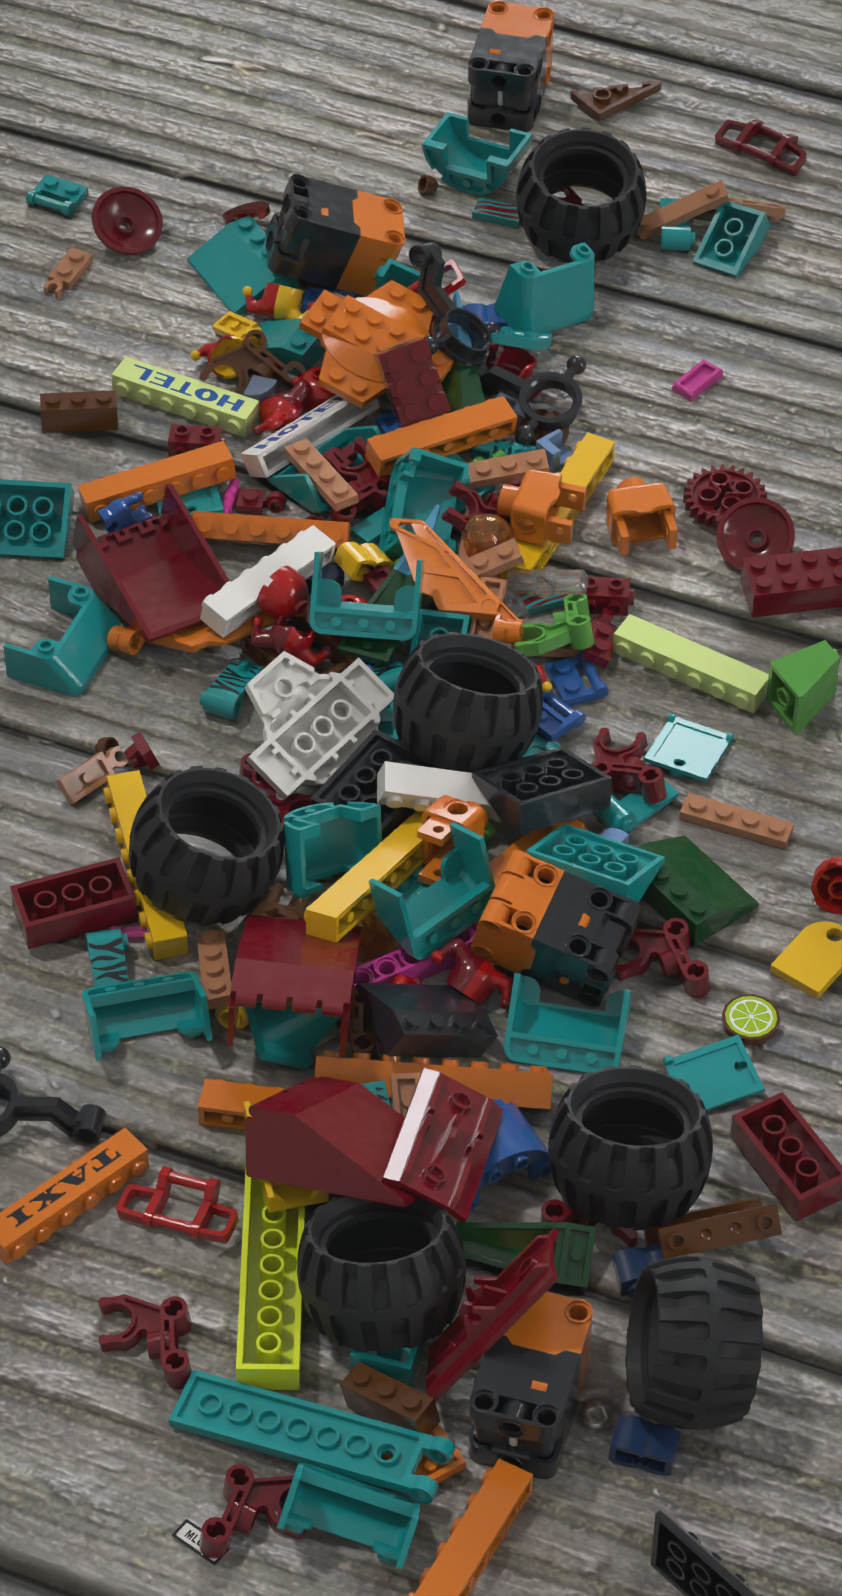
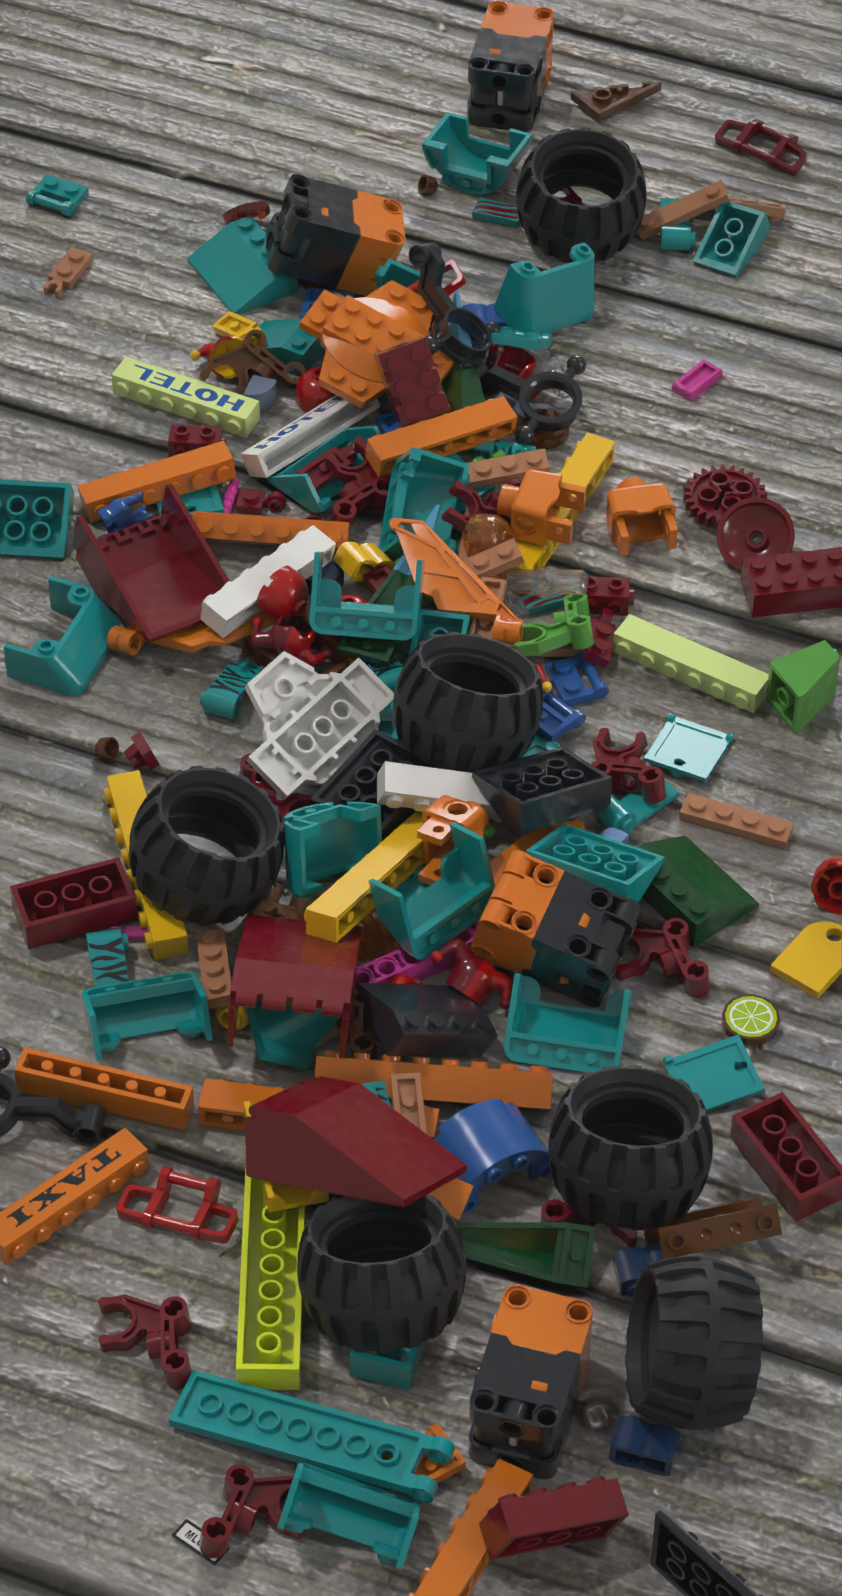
reddish brown brick [40,390,118,433] -> none
nougat plate [56,746,128,804] -> none
dark red dish [91,186,163,255] -> none
piece [242,282,315,320] -> none
red piece [252,376,311,436] -> none
nougat plate [284,438,359,512] -> none
reddish brown brick [340,1362,440,1435] -> none
teal tile [350,507,385,544] -> none
dark red hinge [381,1068,504,1224] -> none
dark red hinge [426,1228,559,1403] -> none
medium blue panel [536,429,572,473] -> none
none -> orange brick [14,1047,194,1131]
none -> dark red brick [479,1477,629,1560]

